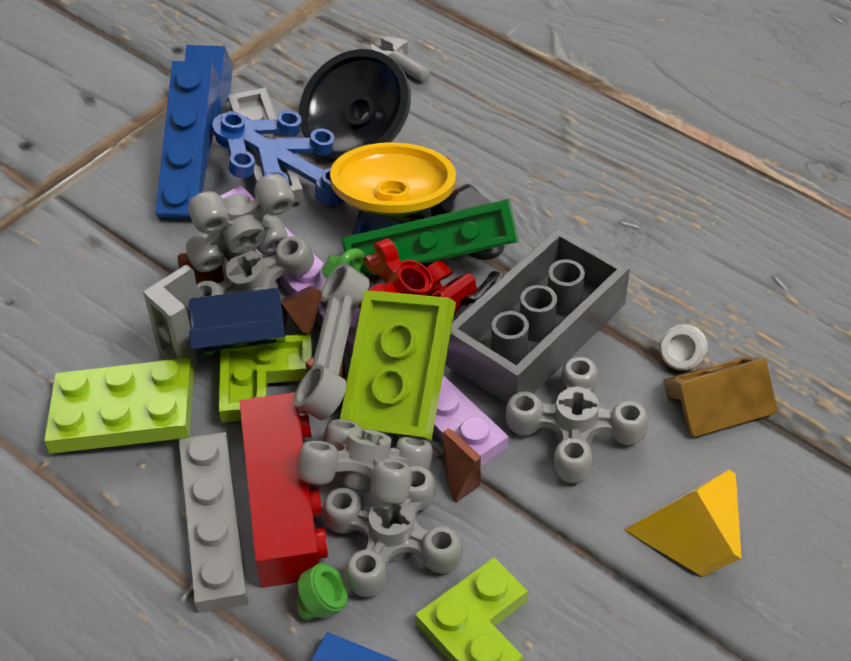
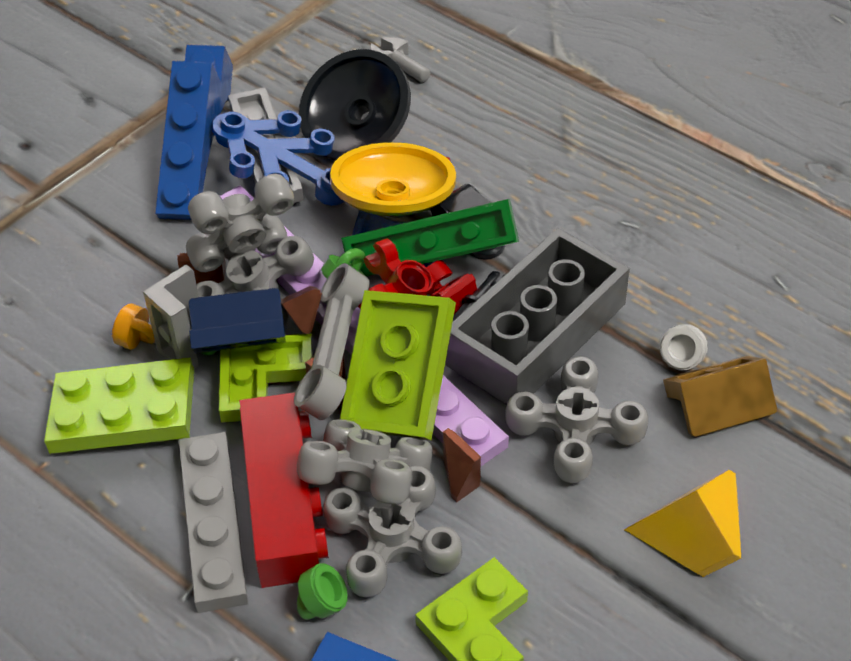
none -> light orange tile [112,303,156,350]

